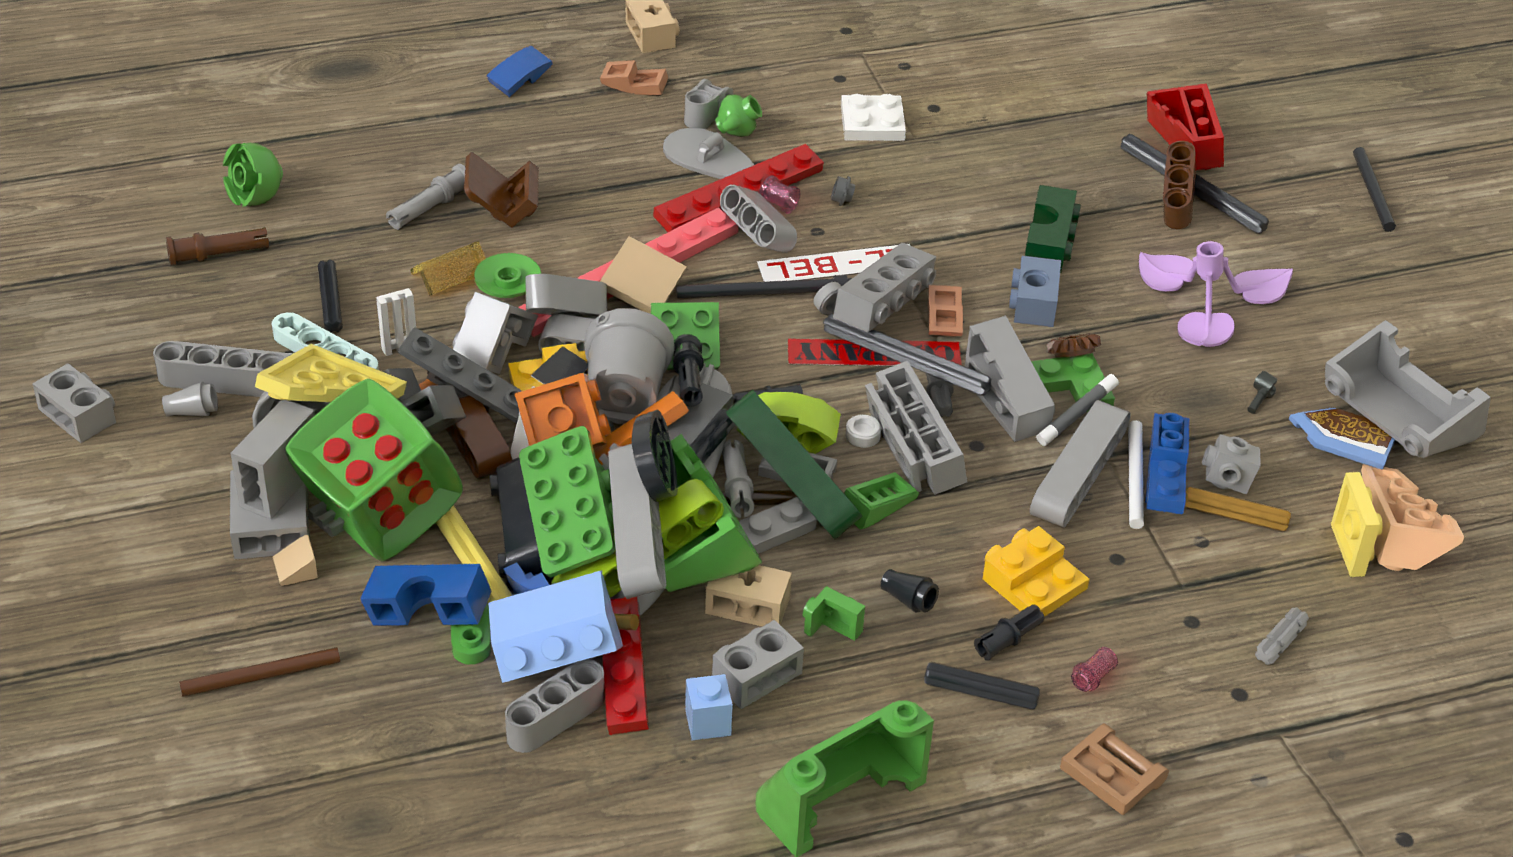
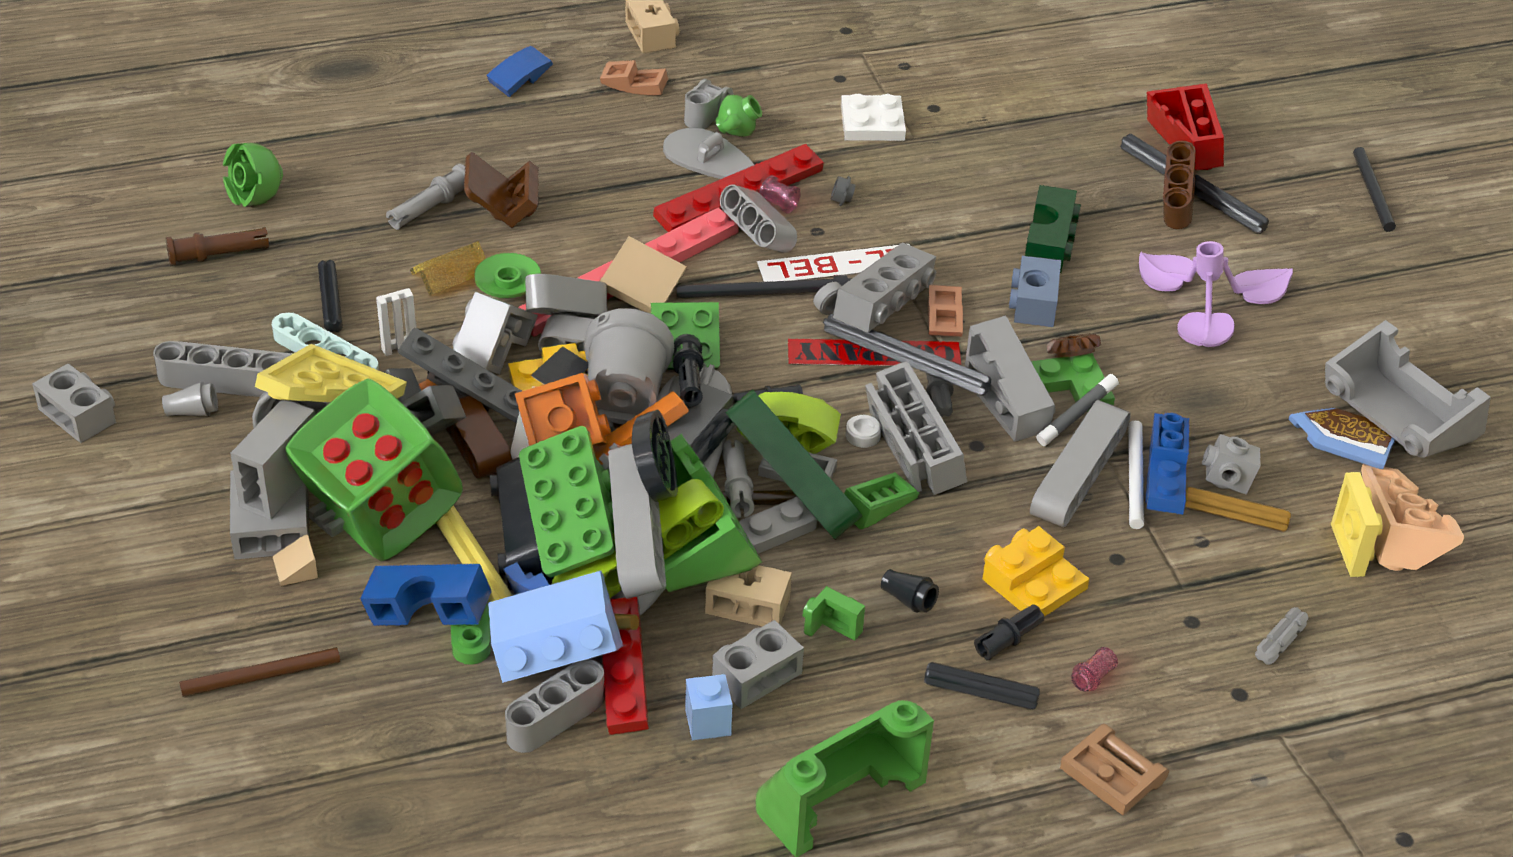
pearl dark grey hand [1247,371,1277,414] -> none

